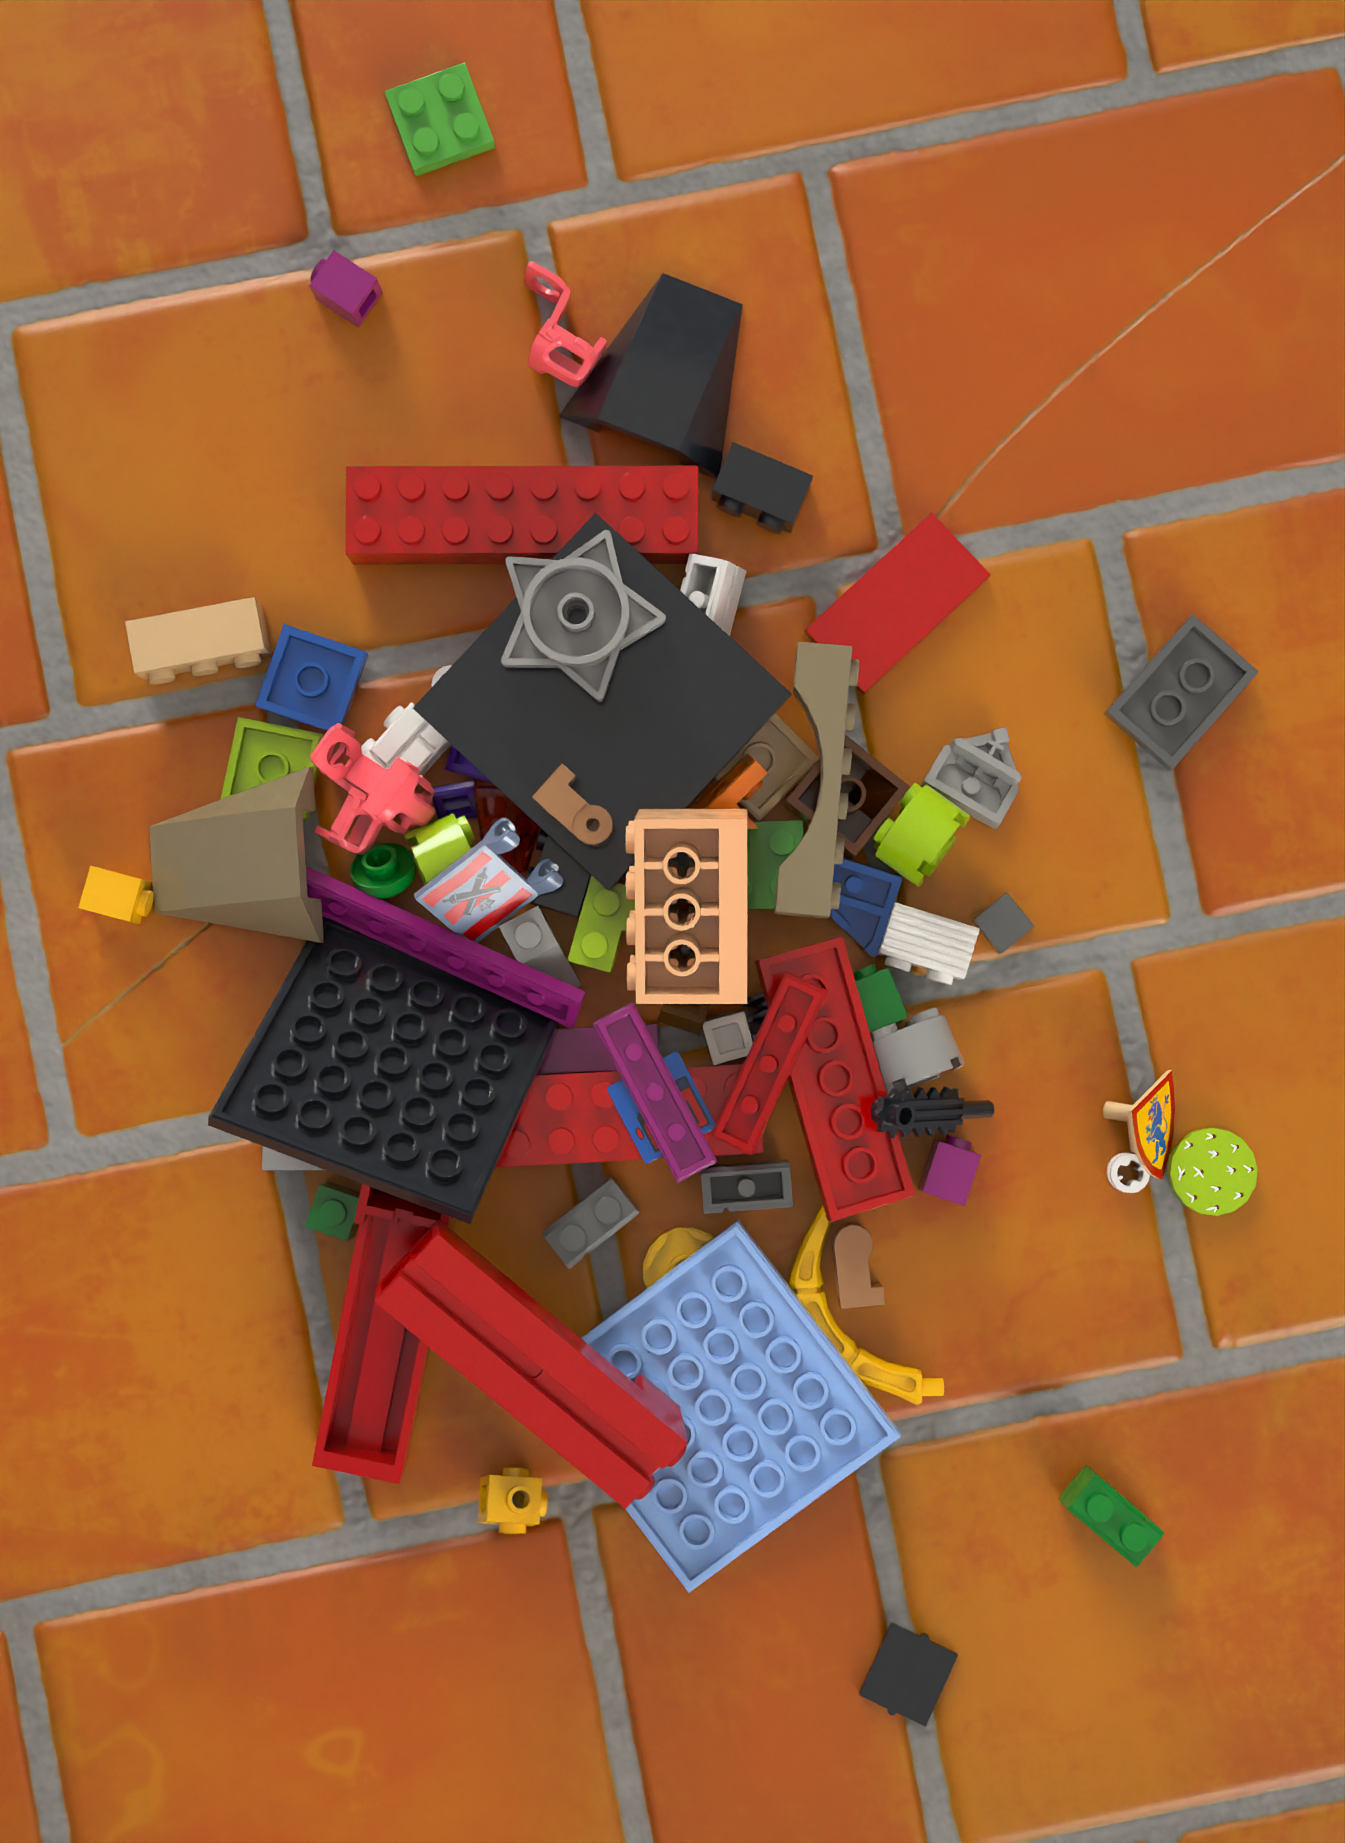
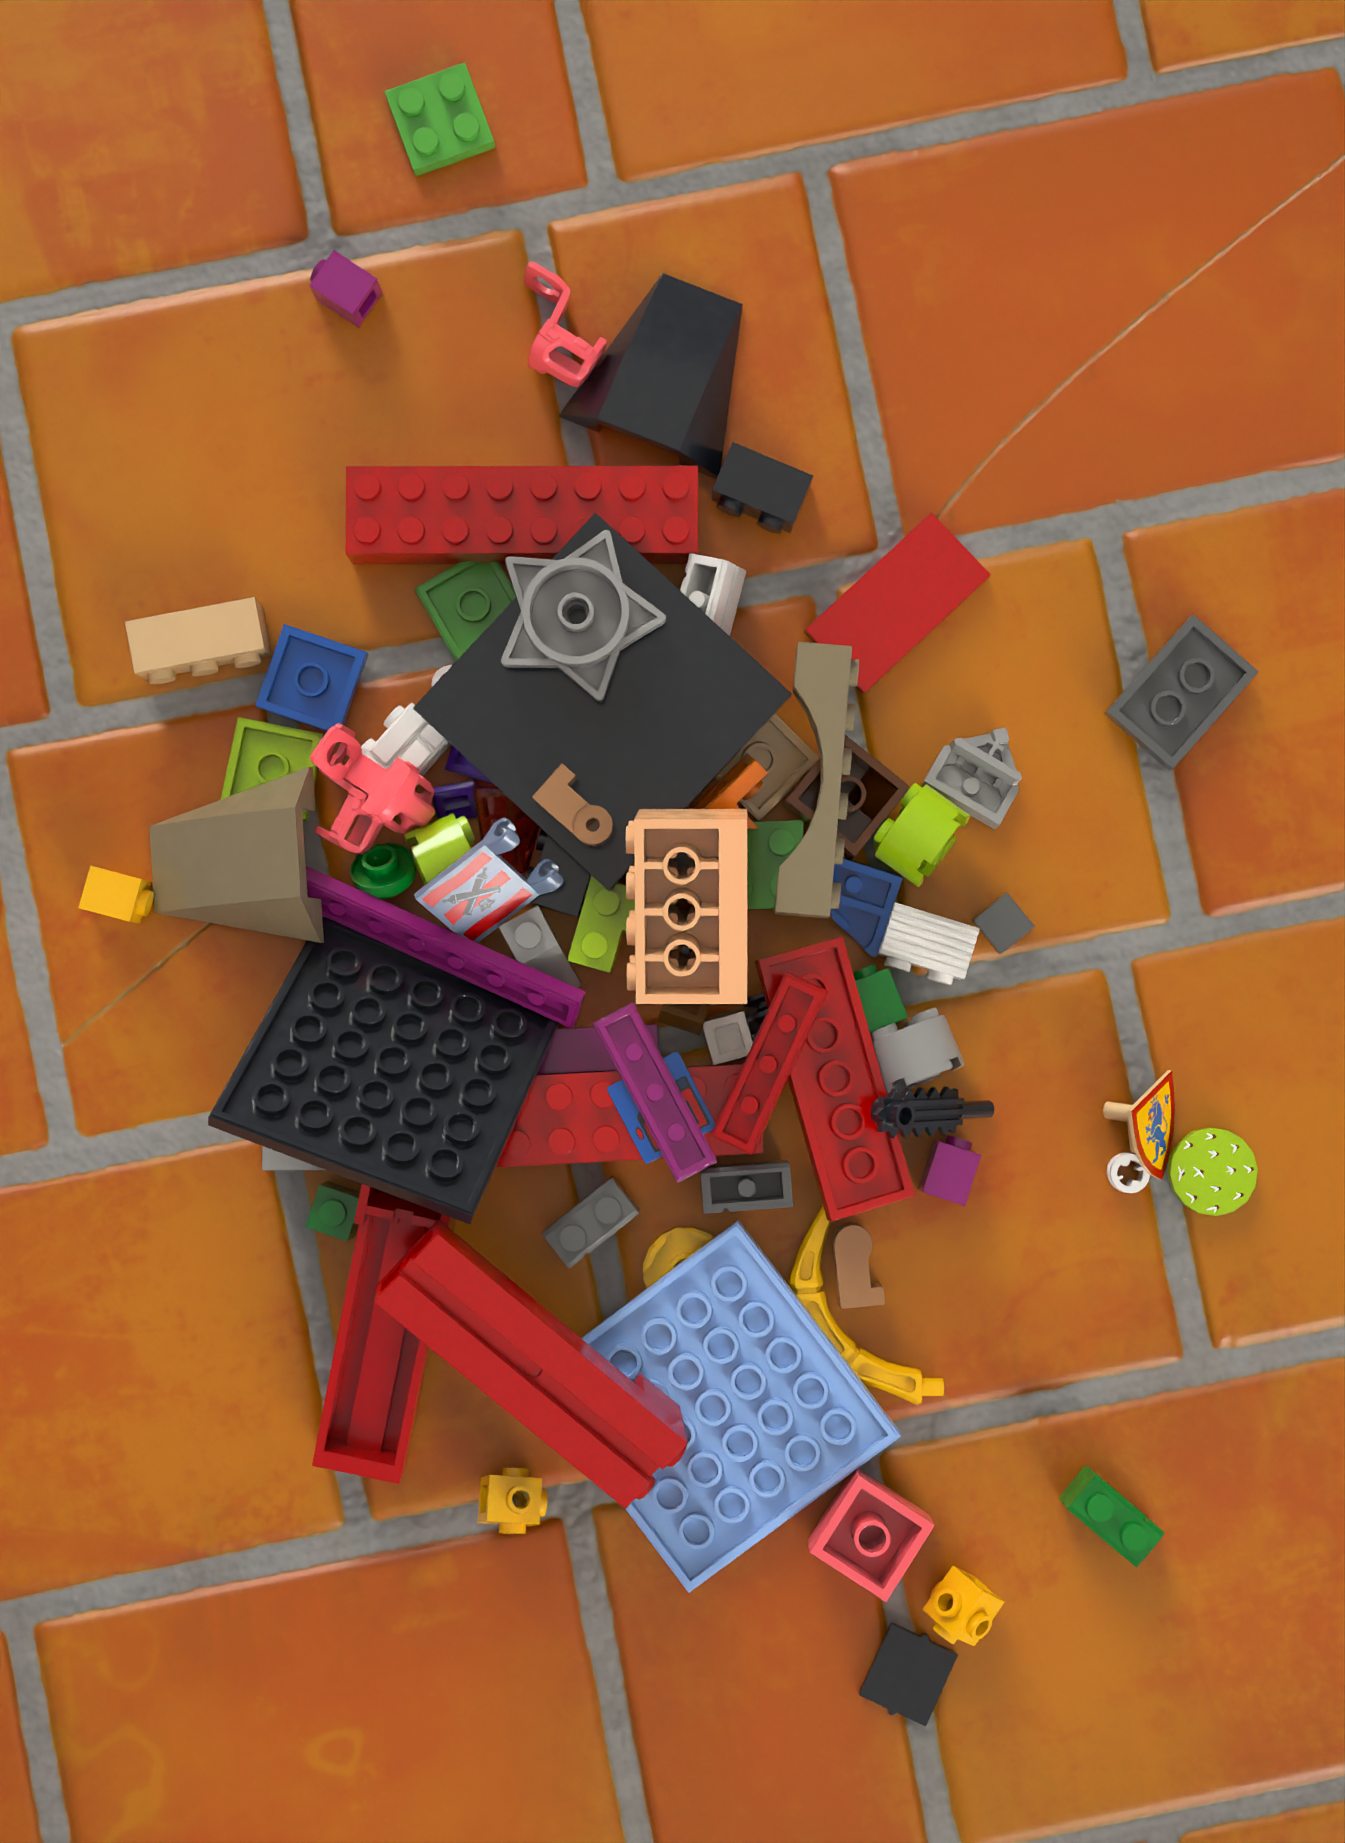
none -> bright green tile [414,562,516,661]
none -> coral brick [807,1468,935,1602]
none -> yellow brick [922,1565,1004,1646]

